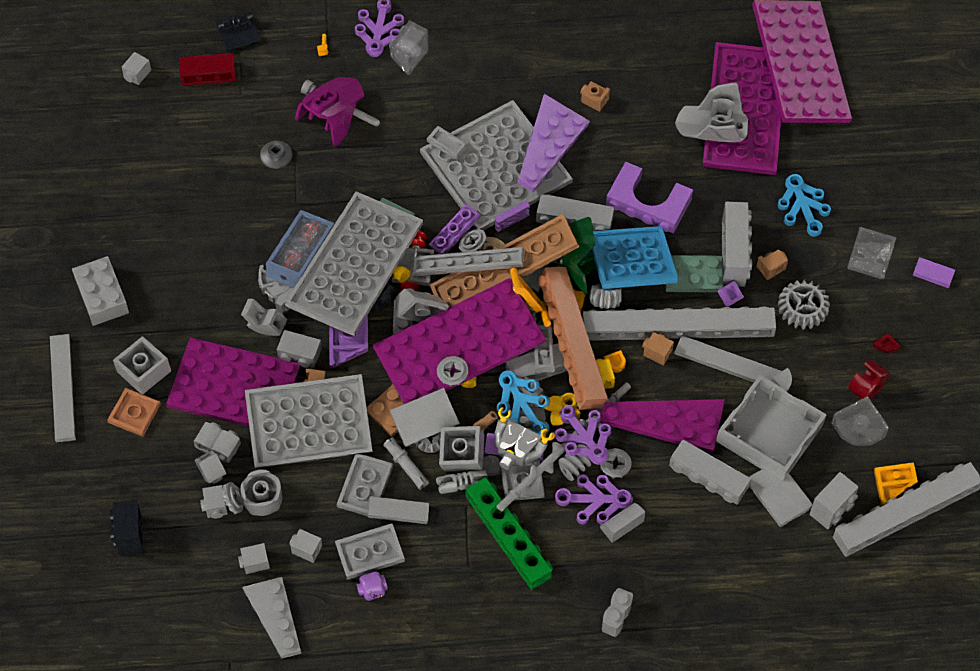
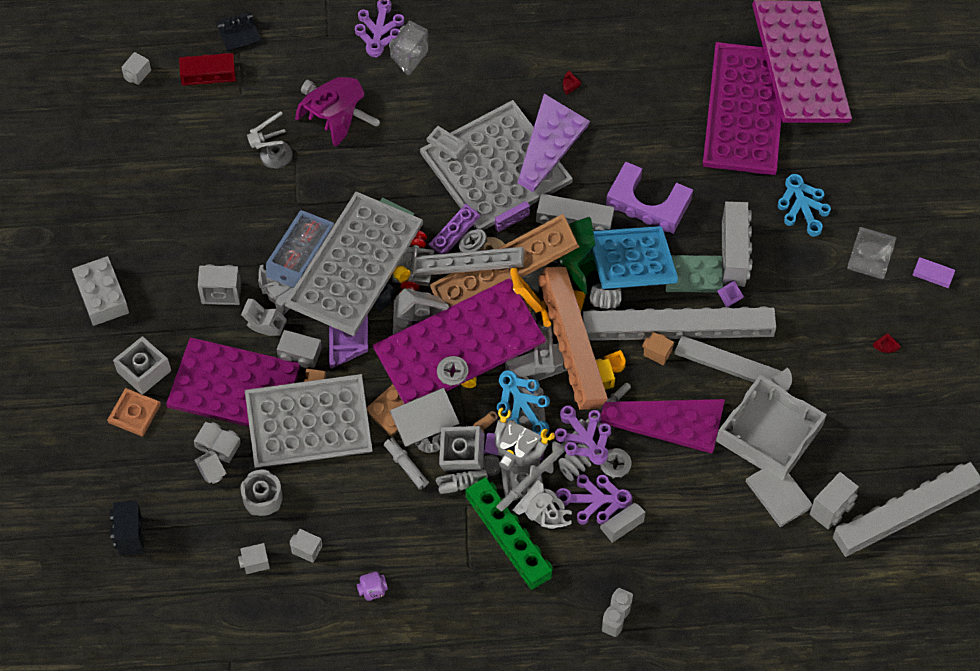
light grey tile [50,334,76,442] -> none
light grey brick [200,485,227,519] -> none
light grey gear [222,482,244,514] -> none
light grey wing [242,577,301,659] -> none
light orange hand [317,34,328,56] -> none
light grey plate [335,523,405,580] -> none
light grey tile [337,453,393,516] -> none
light grey tile [368,496,429,524] -> none
yellow plate [543,393,580,426] -> none
medium nougat brick [580,81,610,112] -> none
light grey brick [669,440,751,505] -> none
light grey piece [675,83,748,142] -> none
medium nougat brick [756,249,788,280] -> none
light grey gear [778,279,830,330] -> none
clear slope [832,396,889,446] -> none
dark red piece [848,359,890,403] -> none
light orange wing [874,463,918,506] -> none
none -> light grey brick [198,264,241,305]
none -> light grey plant [247,111,286,149]
none -> light grey piece [513,480,572,529]
none -> dark red tile [563,70,581,95]

